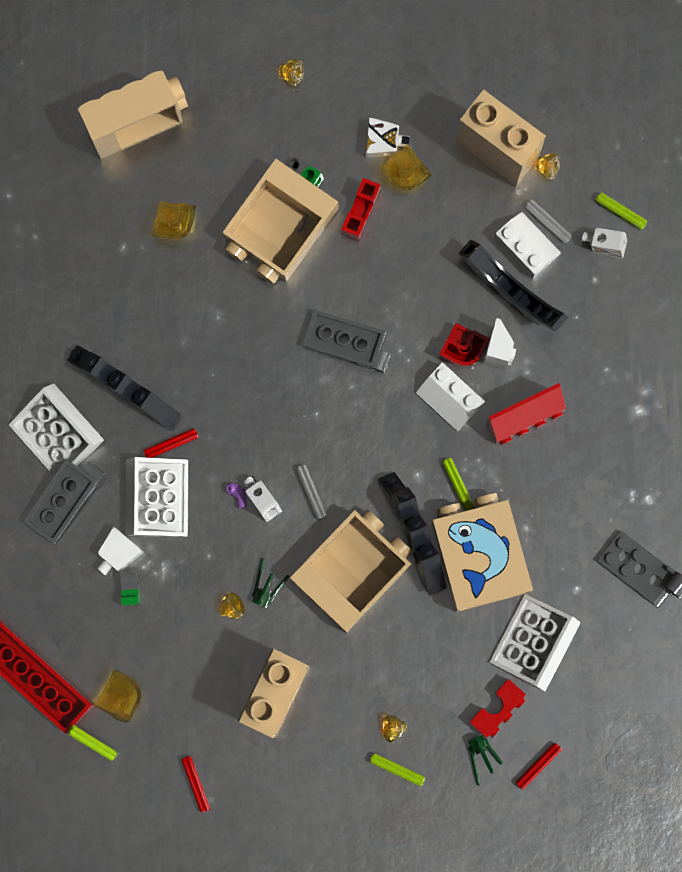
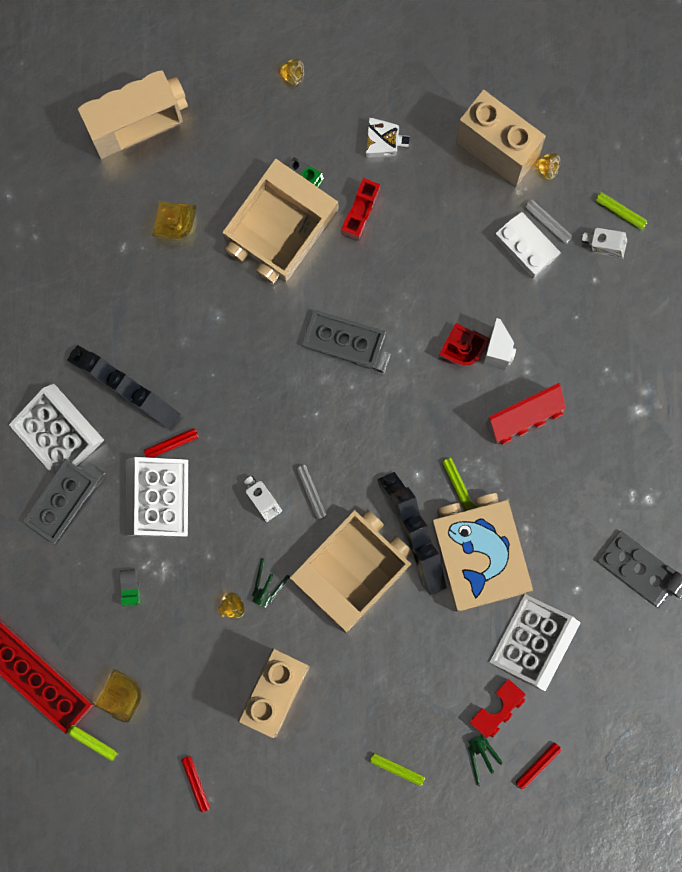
white torso [97,527,143,575] -> none
medium lavender arm [226,482,247,508] -> none
clear yellow brick [379,145,432,190] -> none
clear yellow brick [382,715,407,743] -> none
white slope [416,362,485,432] -> none
black arch [458,239,568,332] -> none

